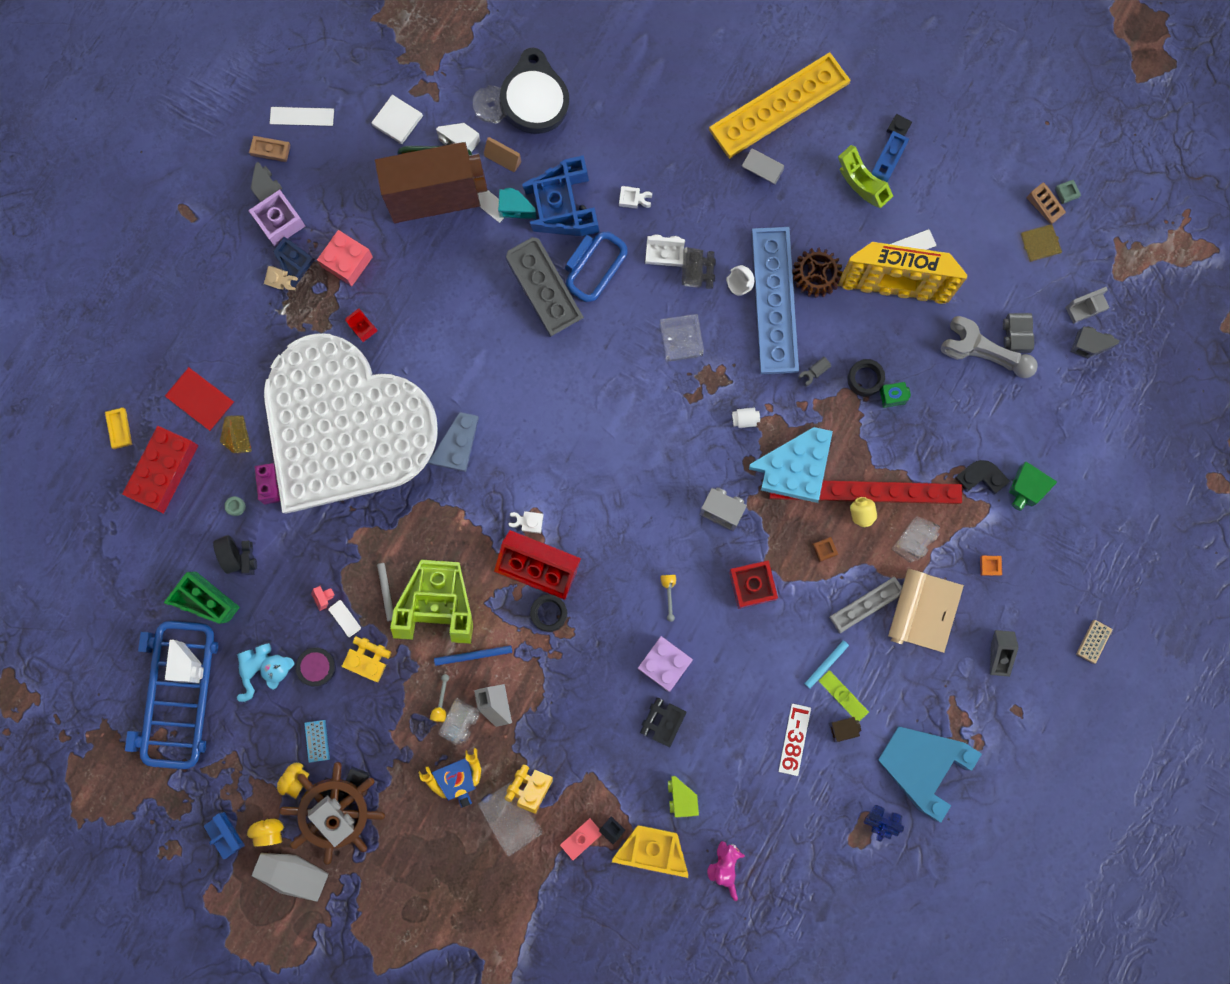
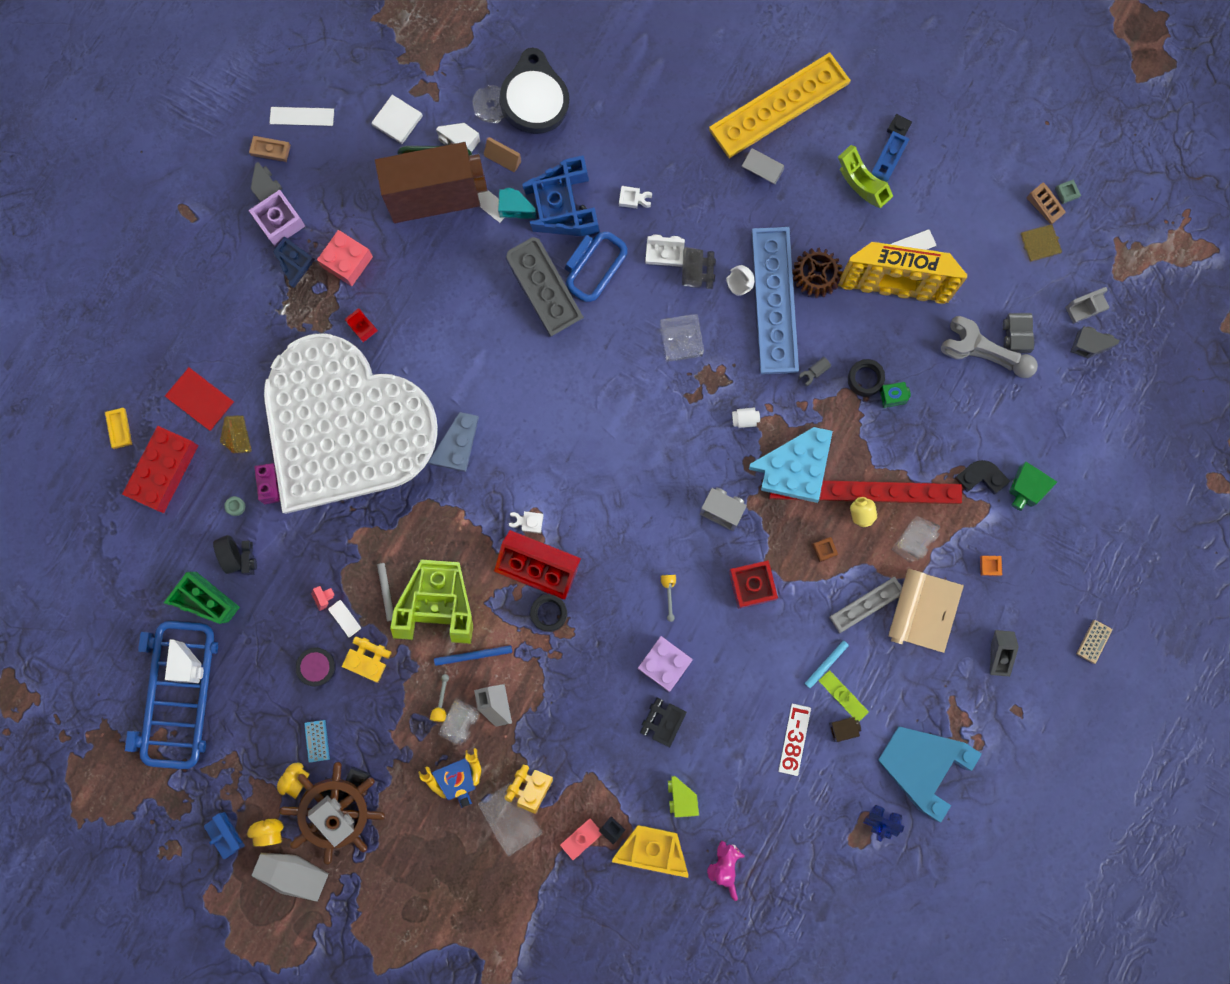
medium azure animal [237,643,294,702] -> none
tan plate [264,266,298,290] -> none

